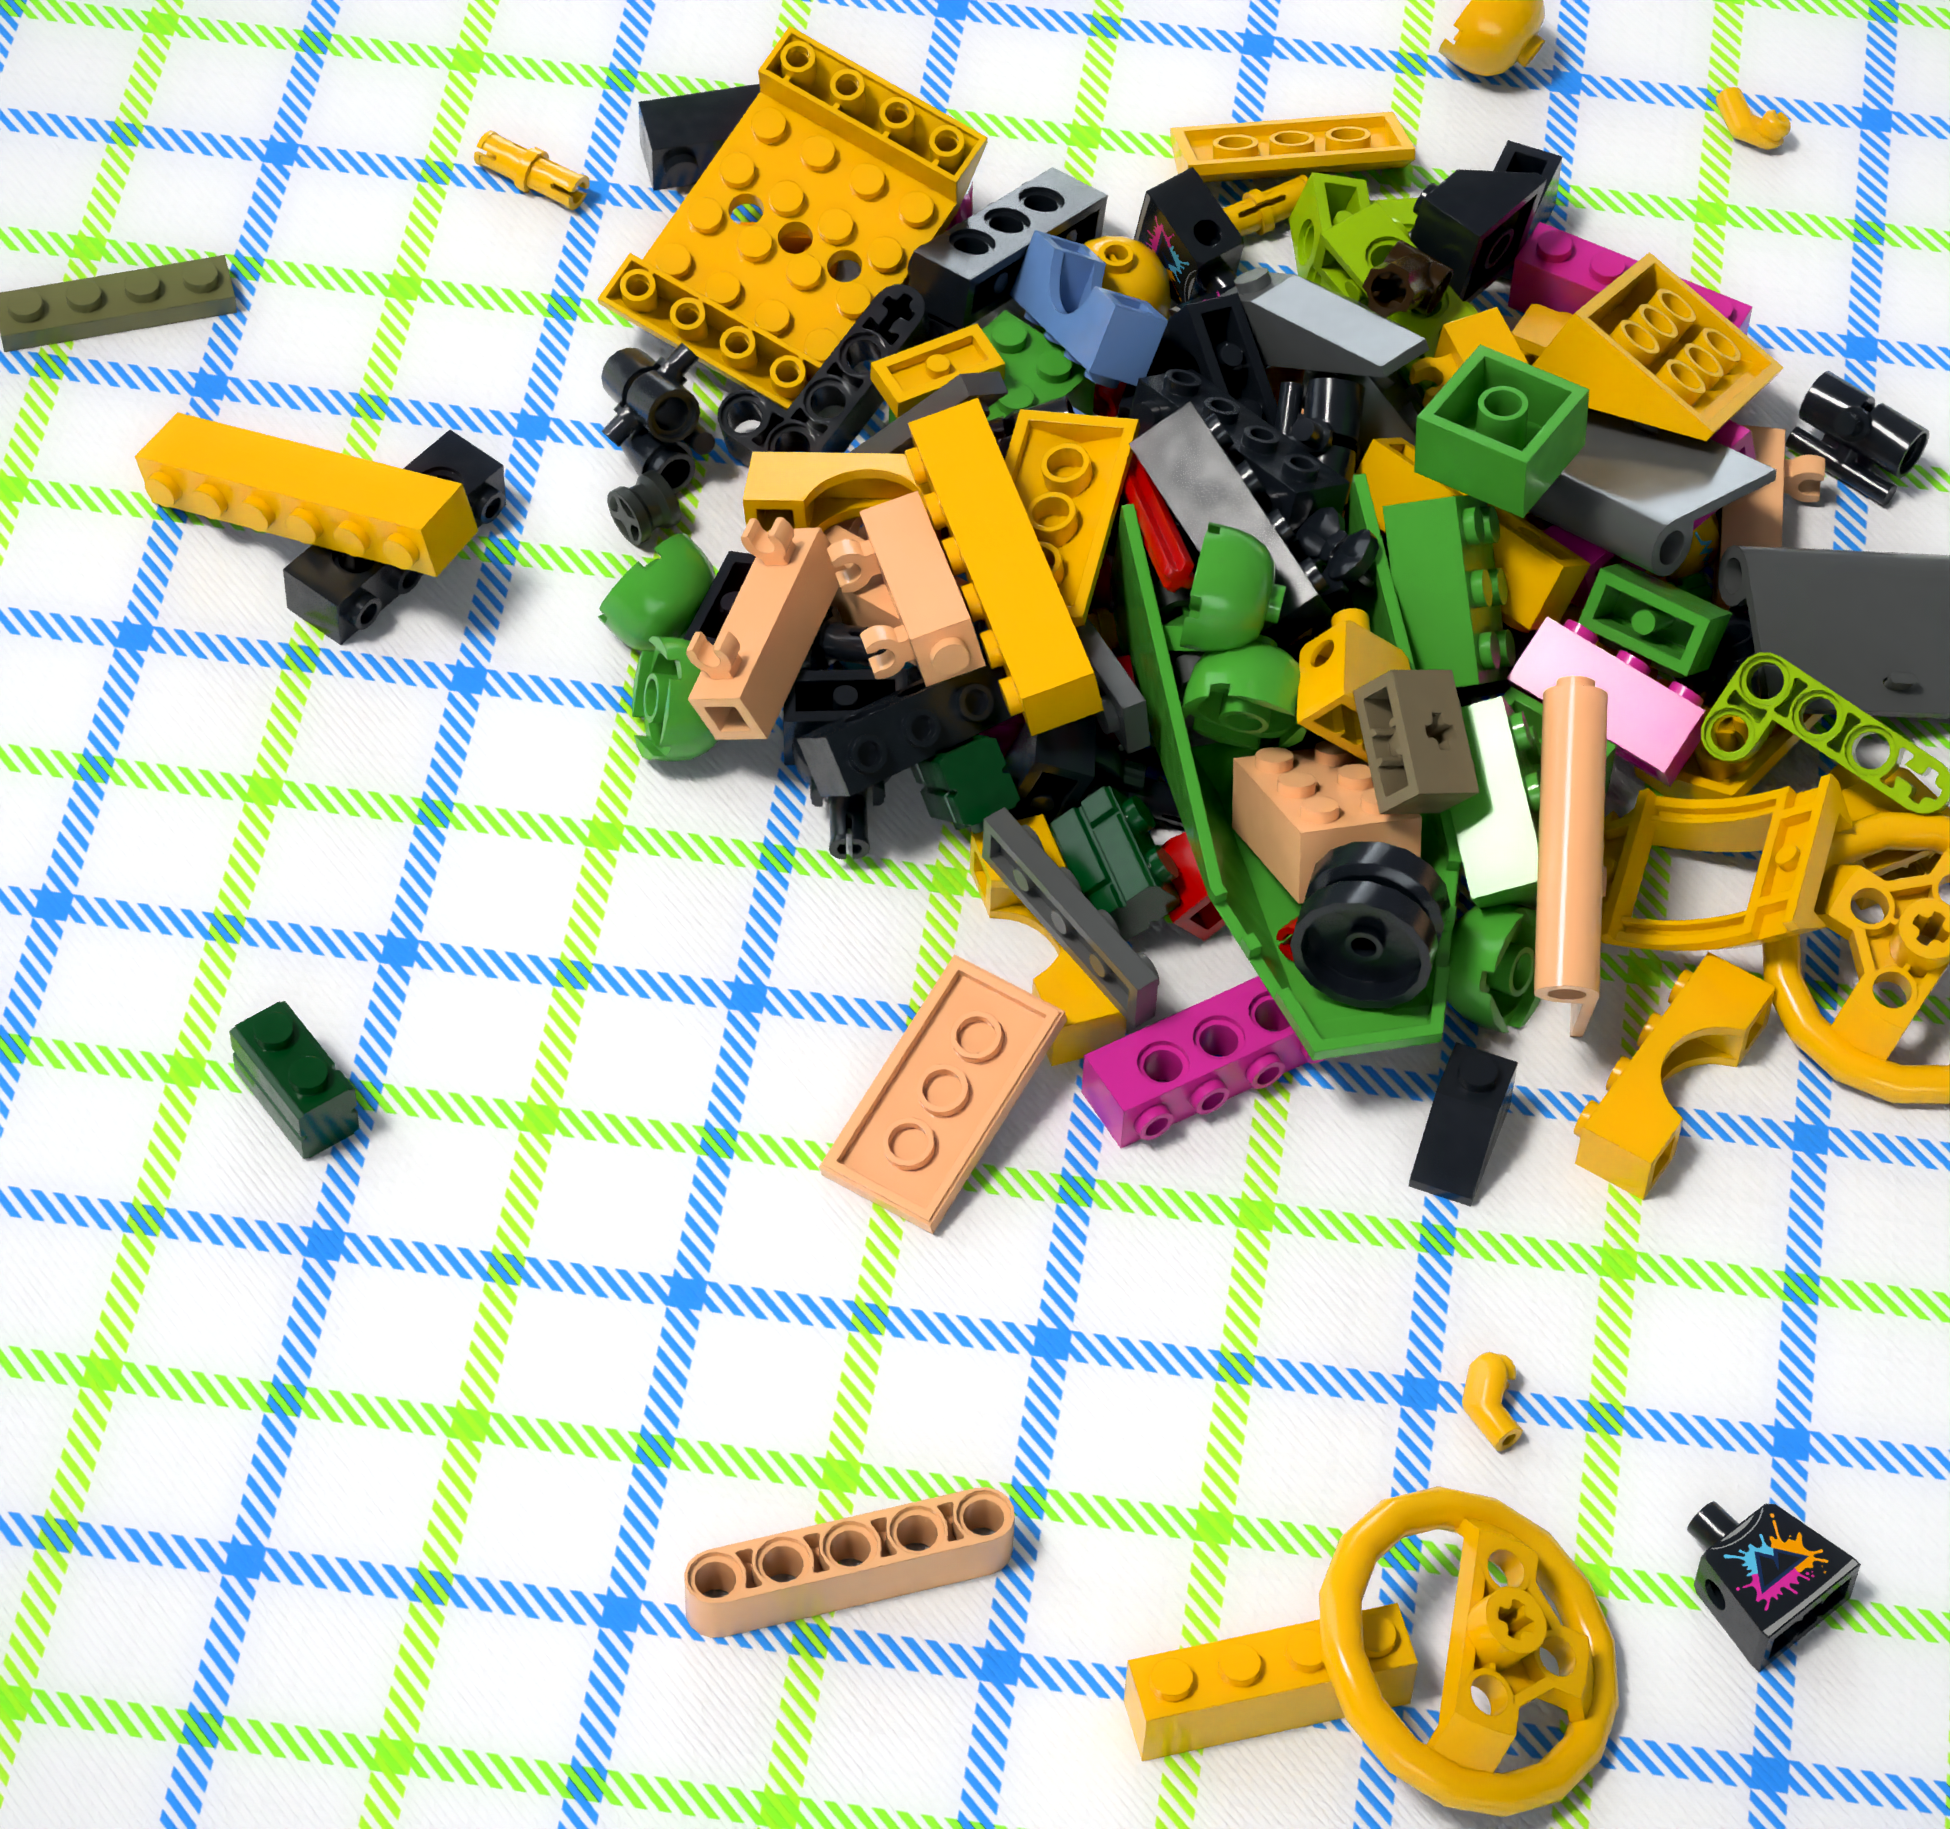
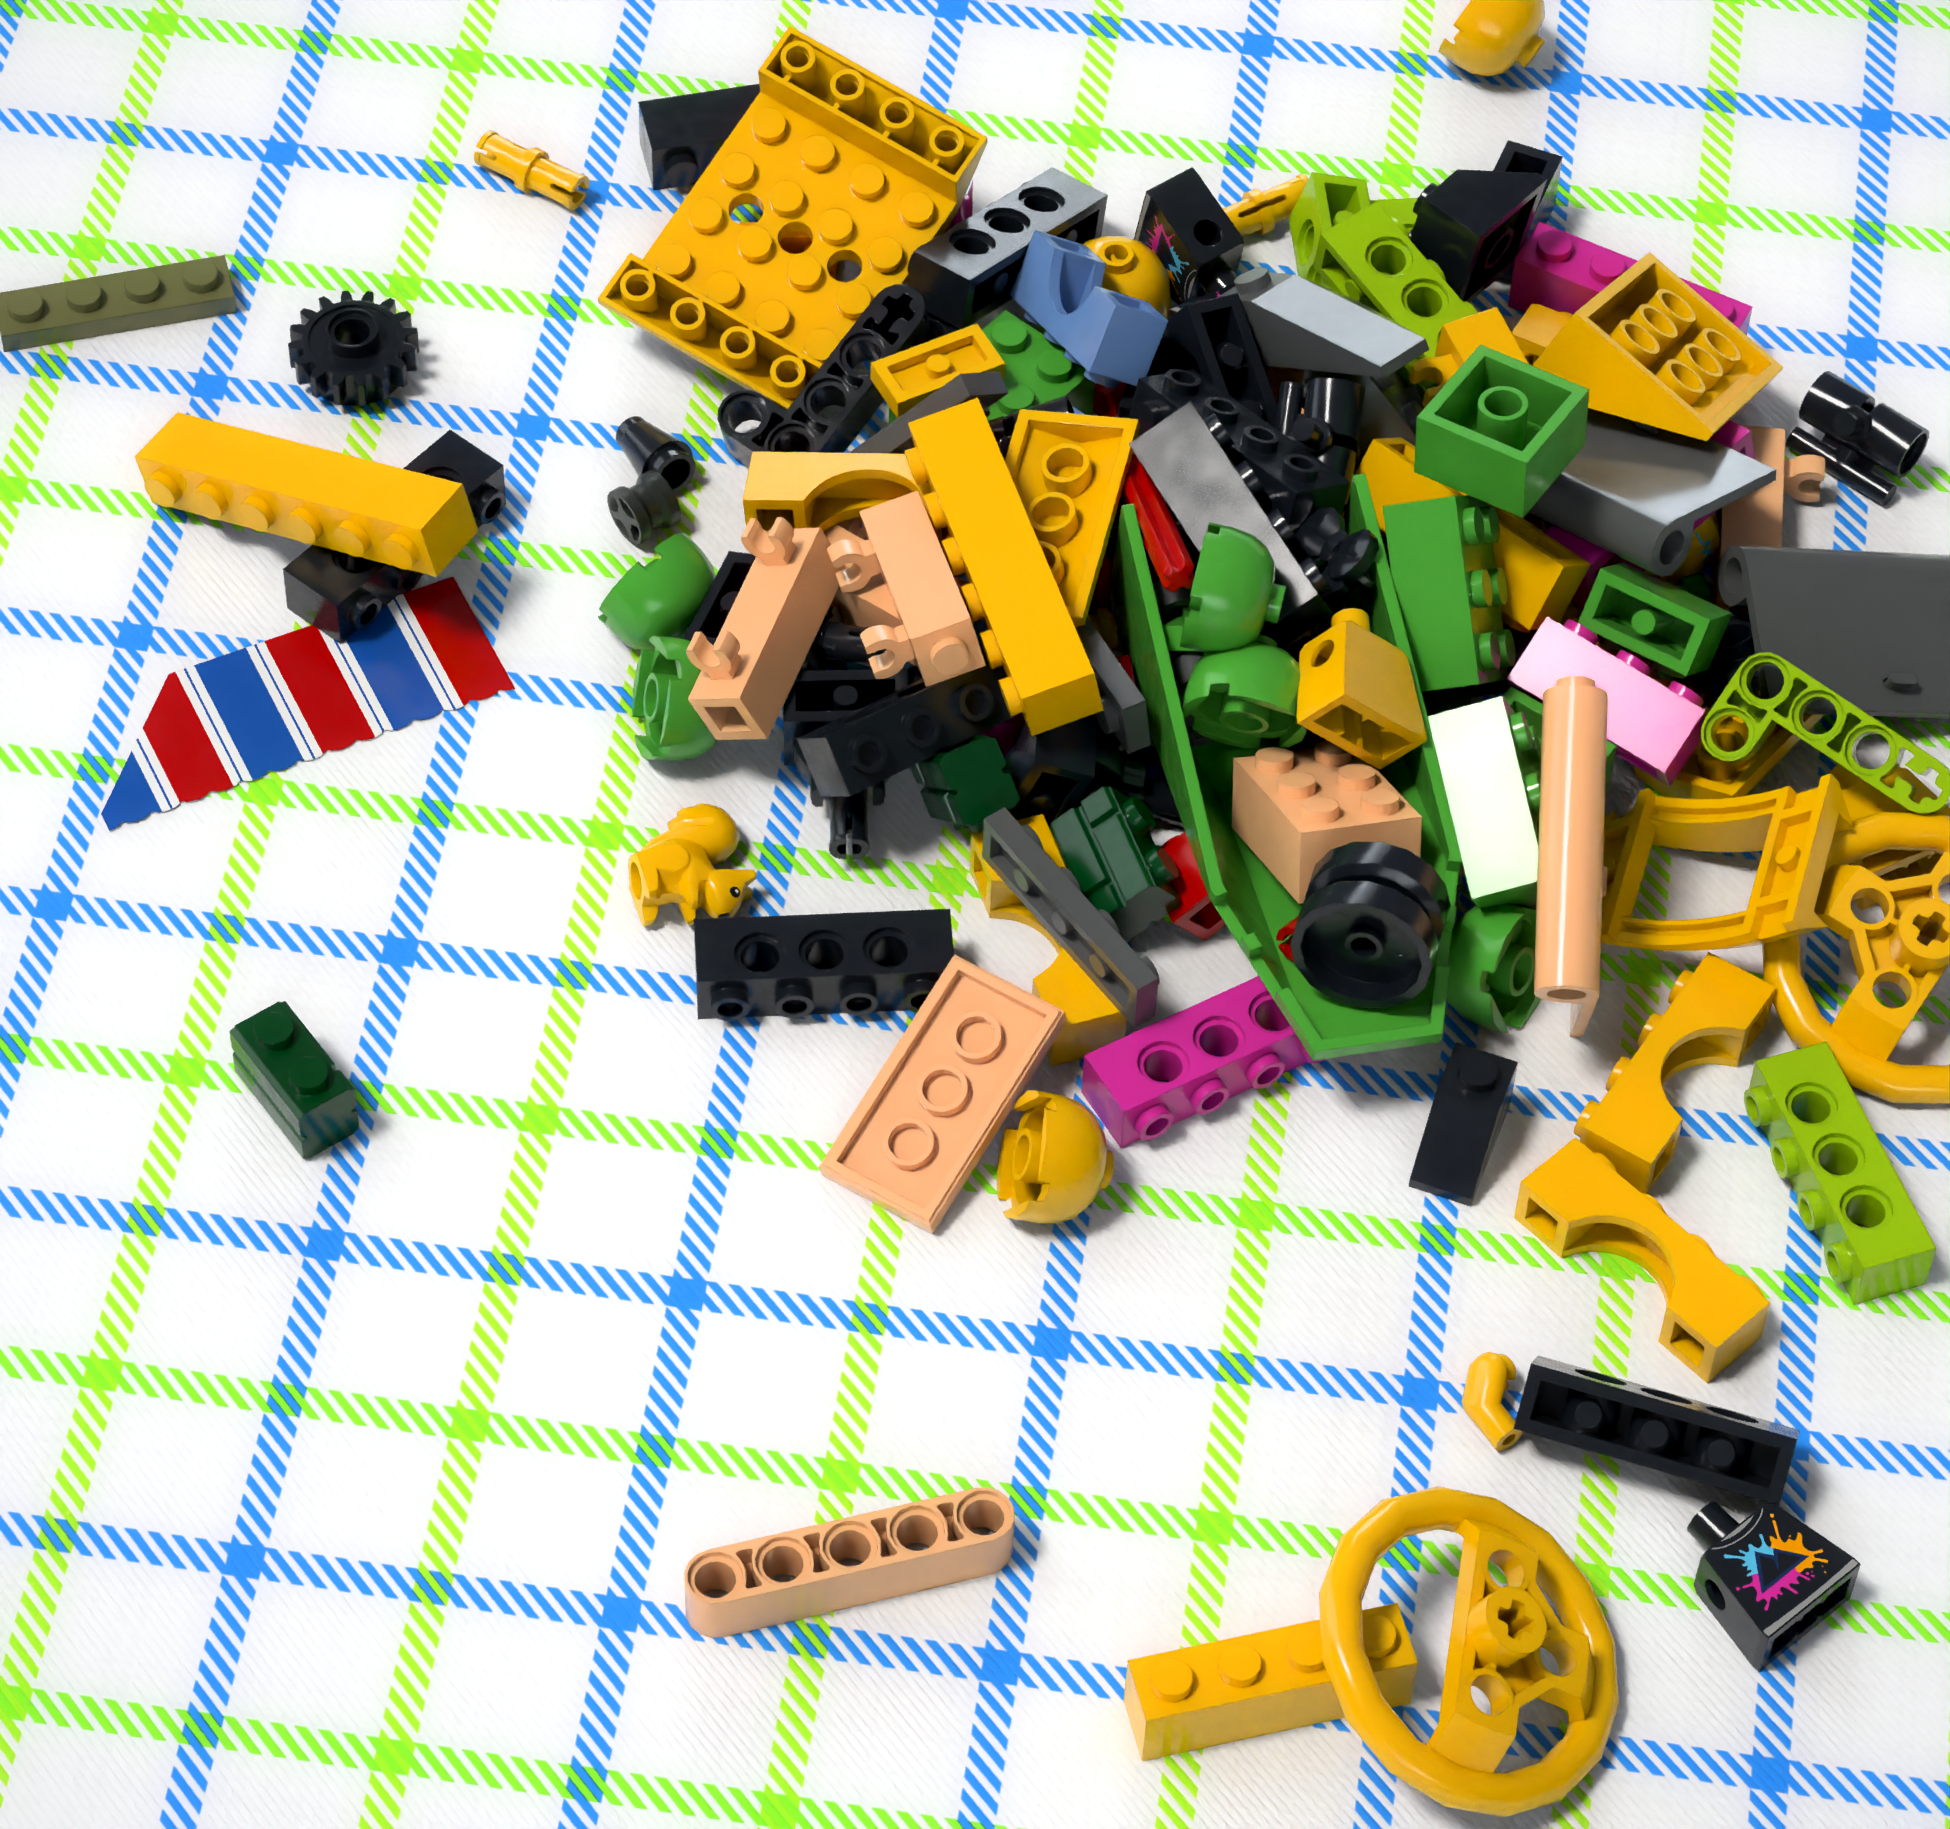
black pin [601,343,715,455] -> none
yellow slope [1170,112,1415,183] -> none
dark tan brick [1353,670,1480,814] -> none
dark brown piece [1362,240,1454,318] -> none
yellow arm [1716,87,1791,150] -> none
none -> sticker [101,577,515,831]
none -> black gear [288,290,419,406]
none -> yellow animal [628,803,757,926]
none -> black brick [694,909,954,1021]
none -> yellow cylinder [997,1090,1114,1223]
none -> black brick [1513,1355,1800,1505]
none -> yellow arch [1514,1138,1771,1384]
none -> lime brick [1744,1041,1937,1305]

